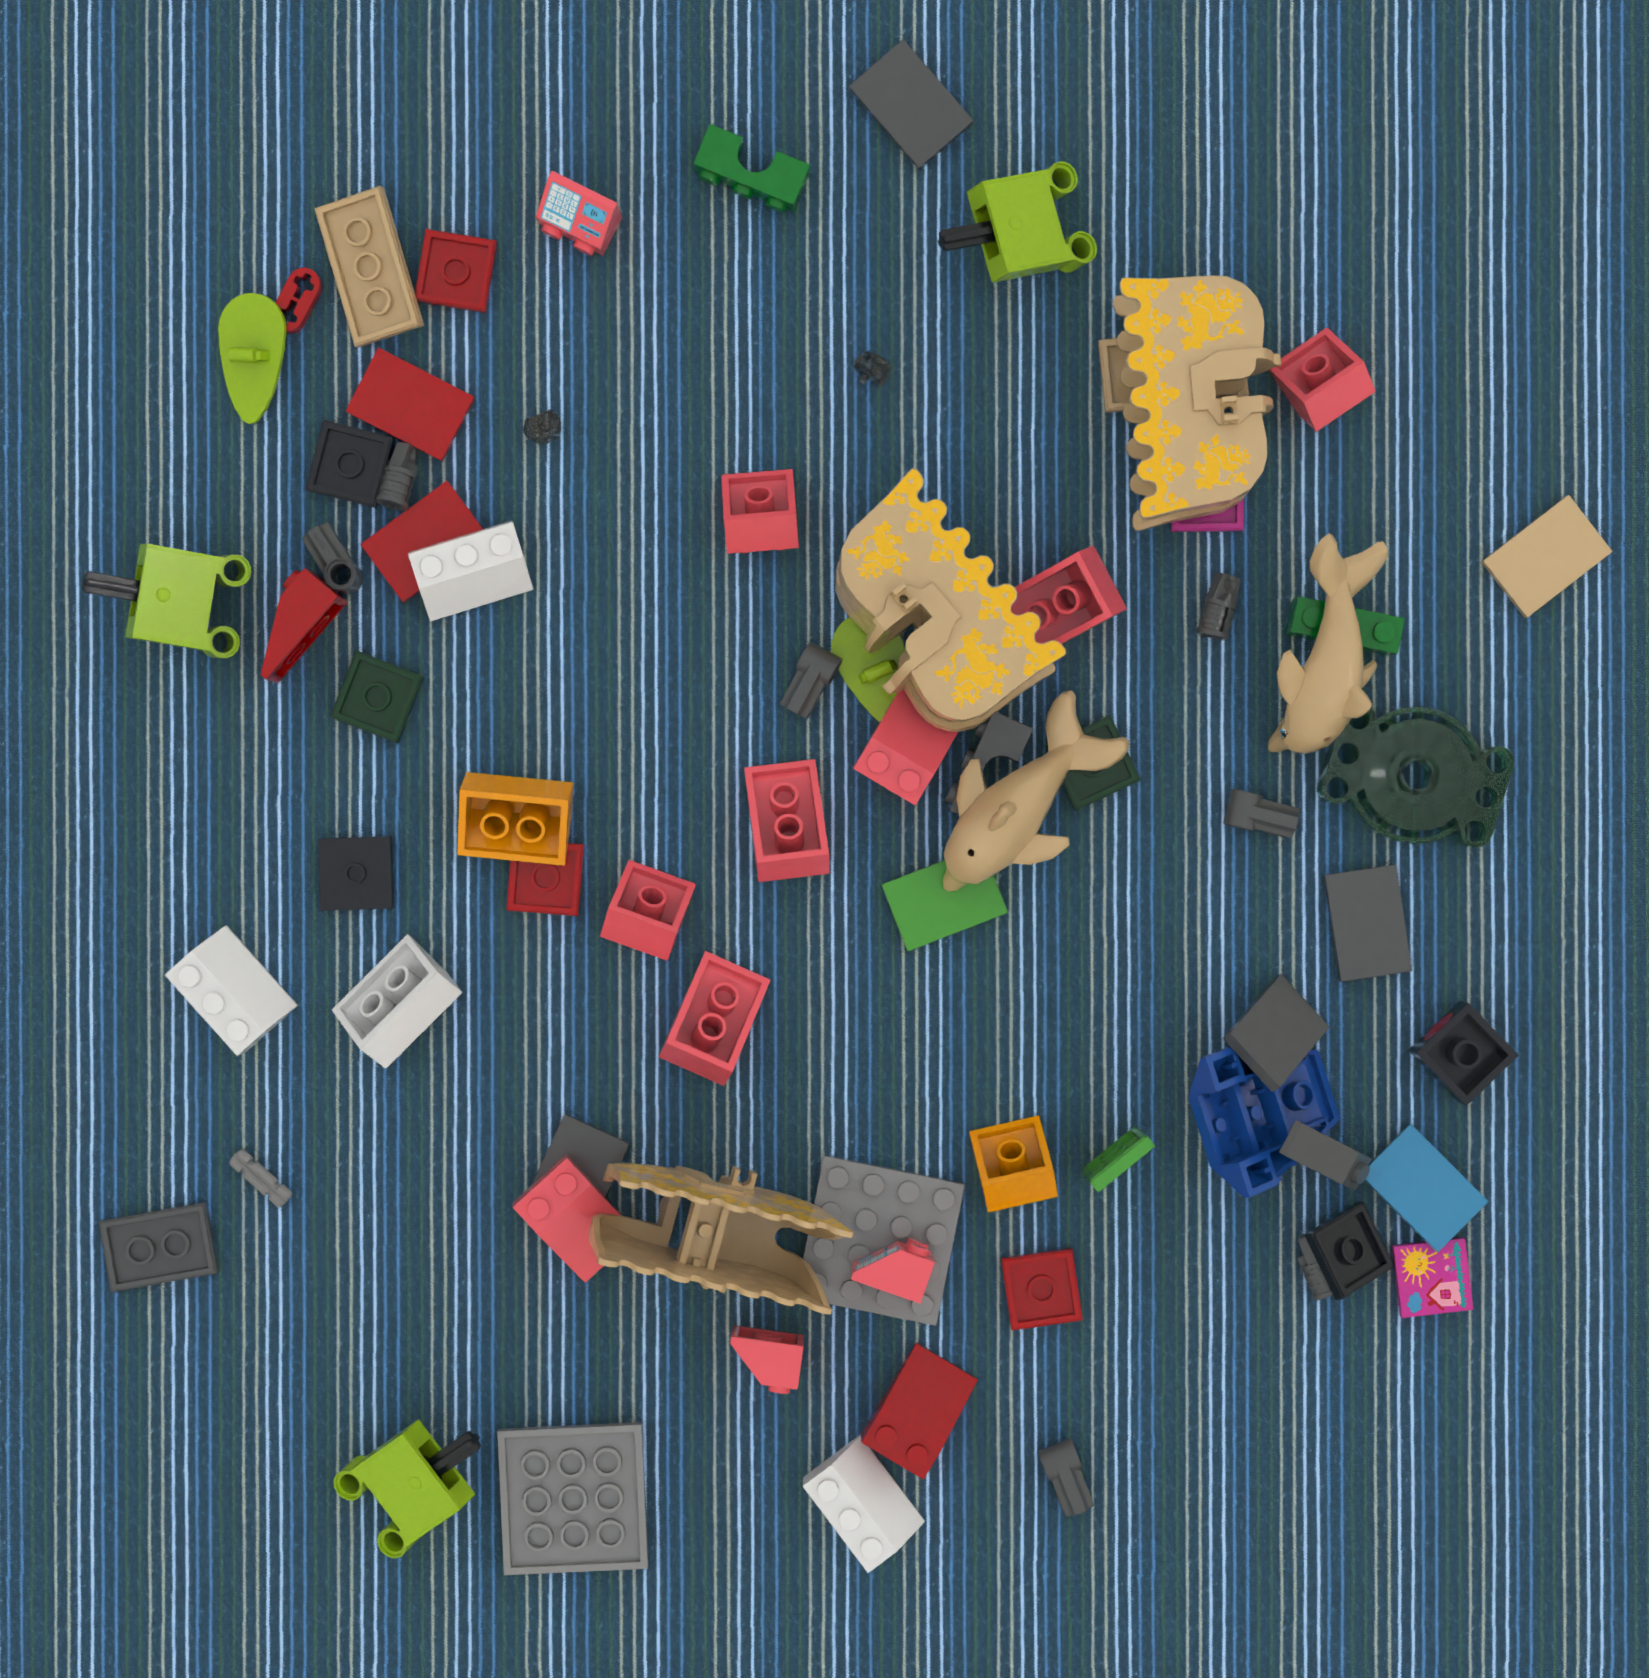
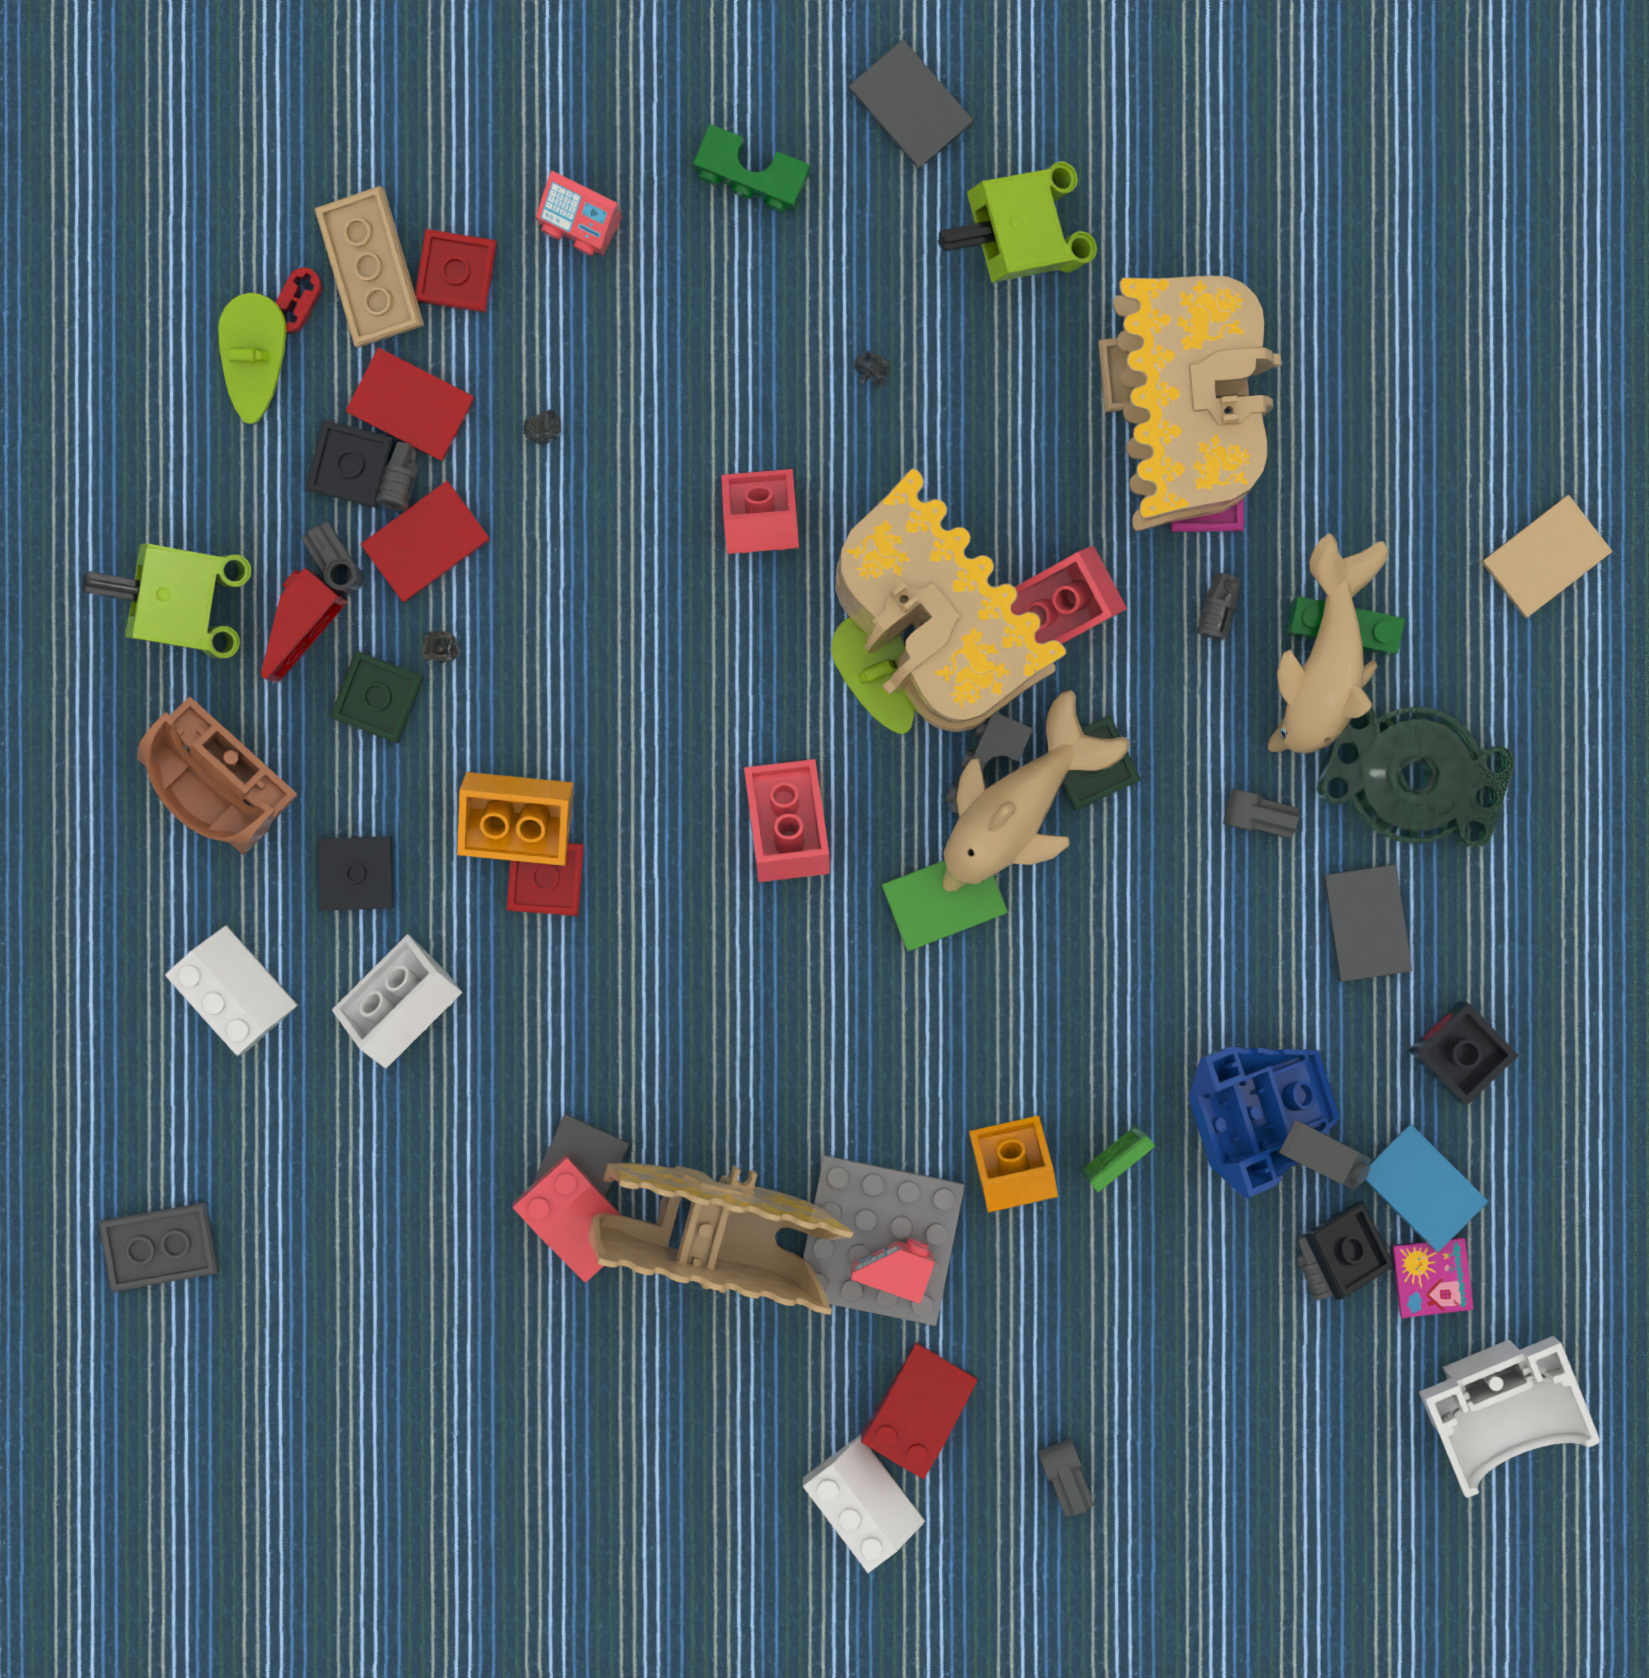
light grey axle [229,1149,292,1208] -> none
lime piece [333,1419,481,1558] -> none
white slope [408,520,534,621] -> none
light grey plate [497,1422,649,1575] -> none
coral slope [600,860,696,961] -> none
coral slope [658,951,771,1086] -> none
coral slope [730,1325,804,1394] -> none
dark grey piece [780,642,843,719] -> none
coral slope [853,690,958,806] -> none
red tile [1001,1248,1083,1331] -> none
dark grey tile [1223,974,1329,1092] -> none
coral slope [1269,328,1376,432] -> none
none -> nougat piece [137,696,297,855]
none -> clear smoke piece [421,631,460,663]
none -> white piece [1419,1336,1600,1498]

